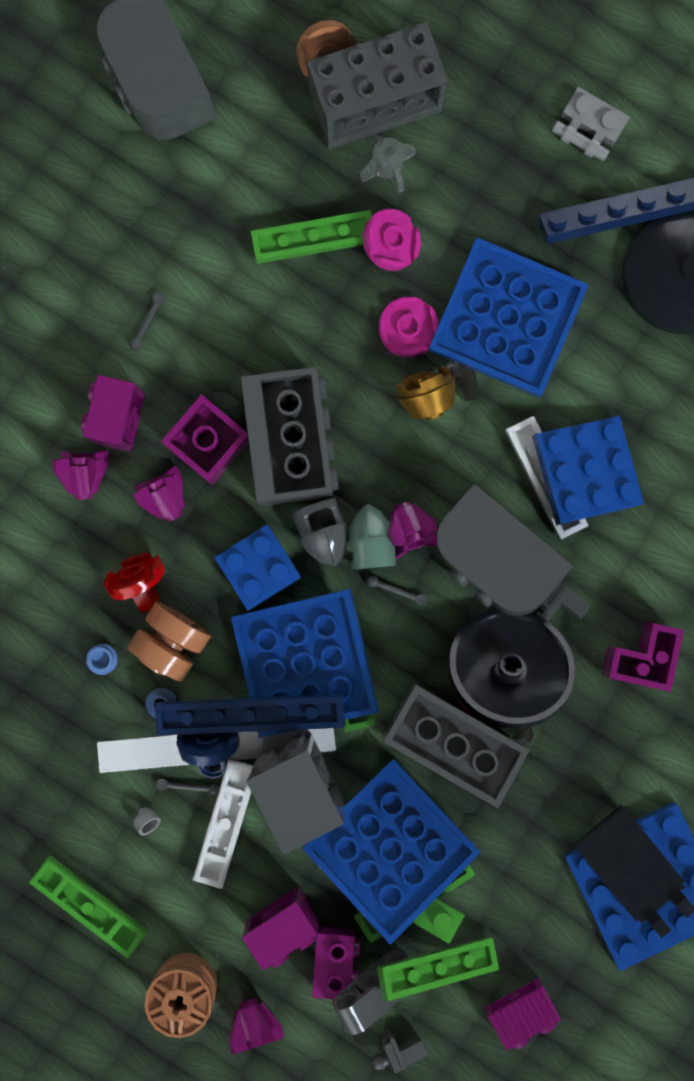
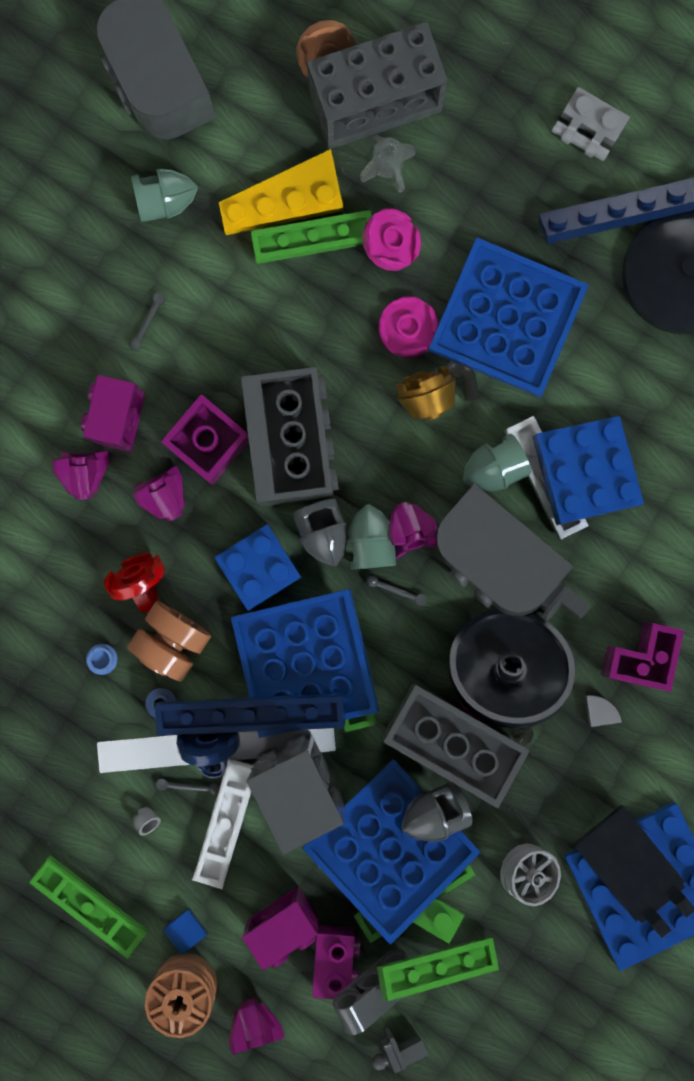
magenta brick [484,977,561,1050] -> none
none -> sand green helmet [131,169,198,222]
none -> blue tile [163,908,208,954]
none -> yellow wing [219,149,343,235]
none -> dark grey helmet [401,782,472,842]
none -> sand green helmet [463,434,531,492]
none -> light grey wheel [500,843,561,906]
none -> light grey tile [584,695,622,727]

